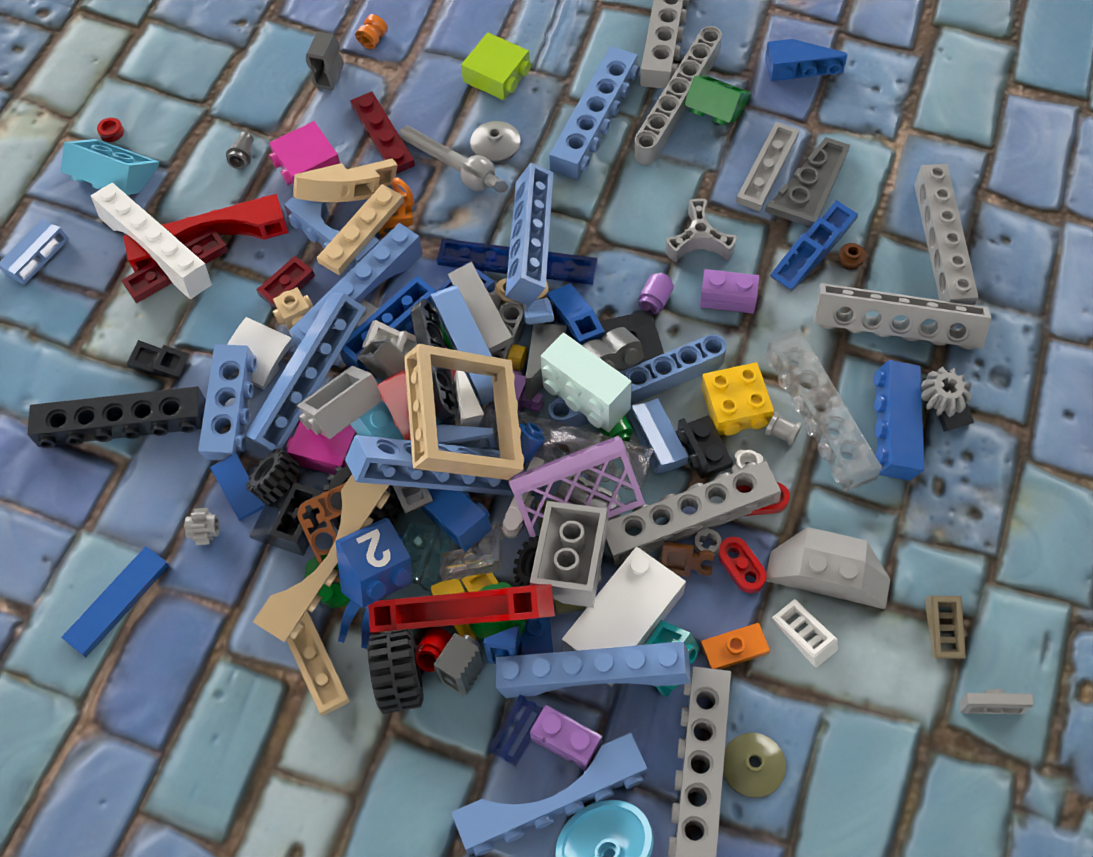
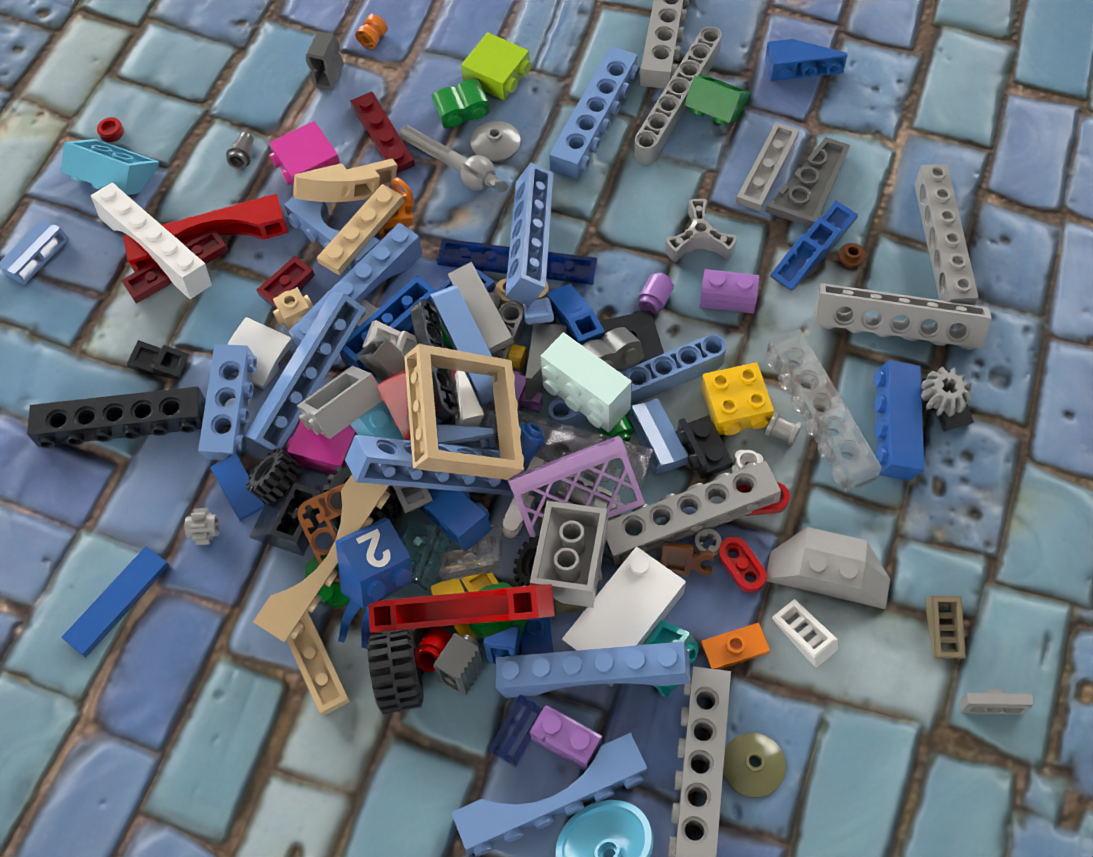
none -> green brick [432,79,490,128]

